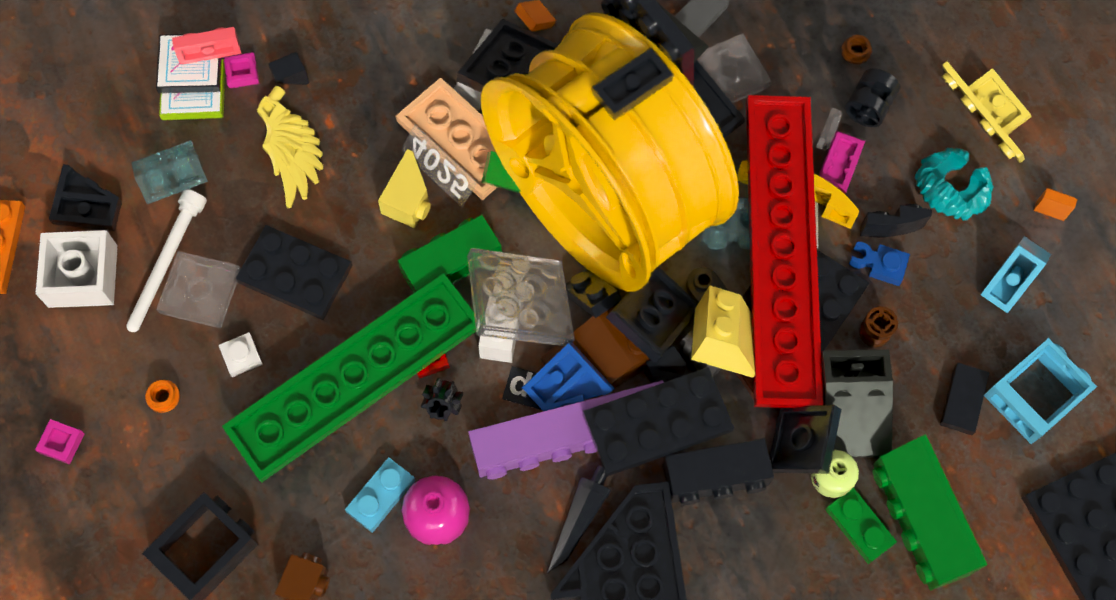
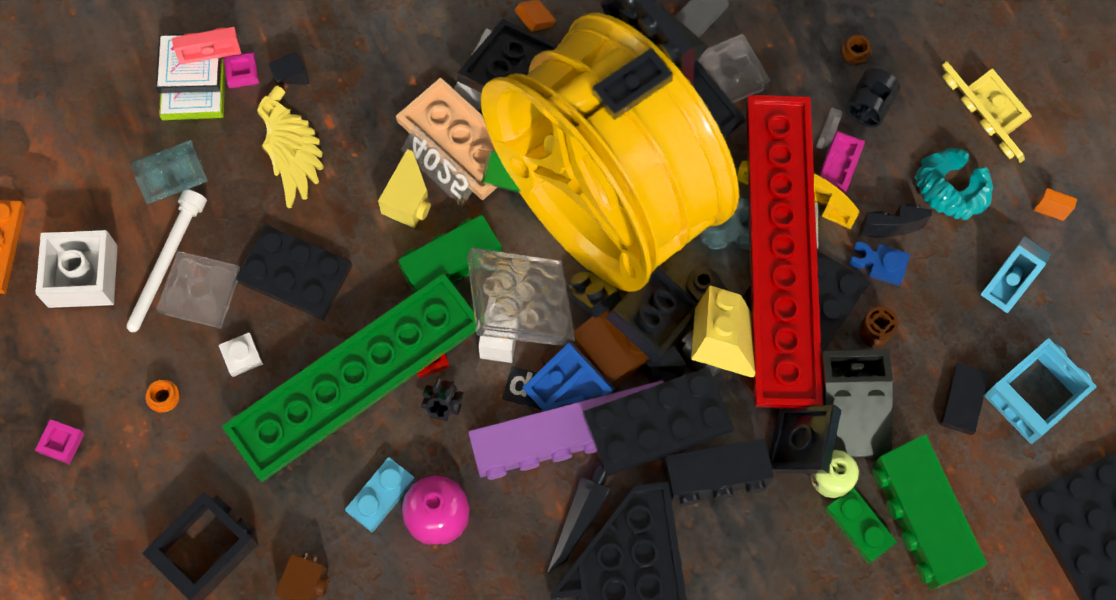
black wing [49,164,122,231] -> none

